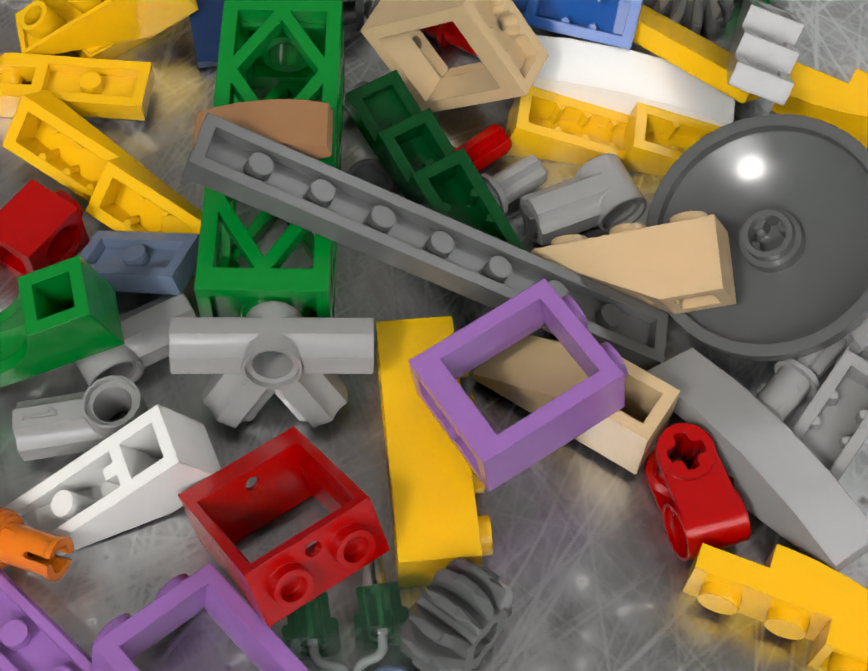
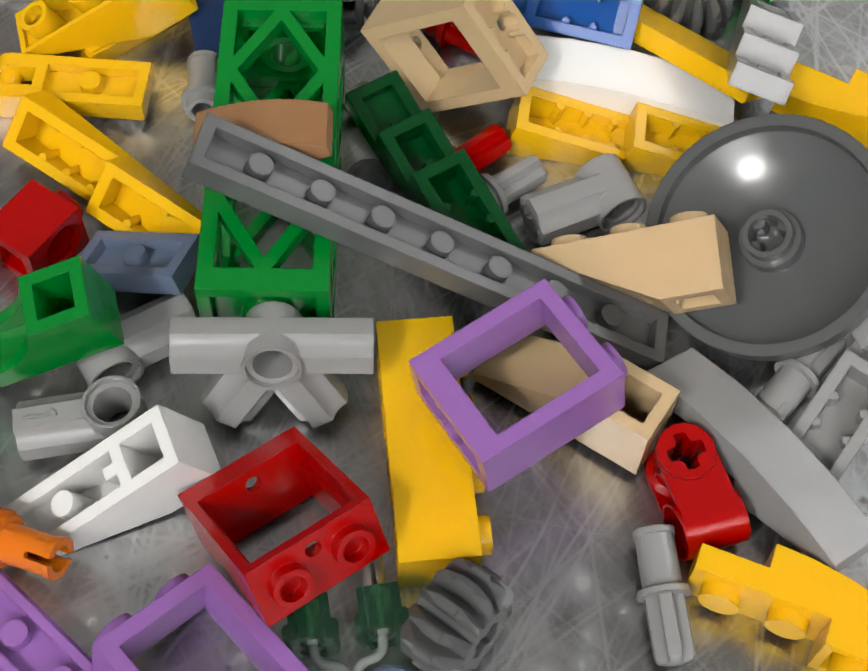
none -> light grey pin [181,50,218,121]
none -> light grey axle [632,524,696,667]

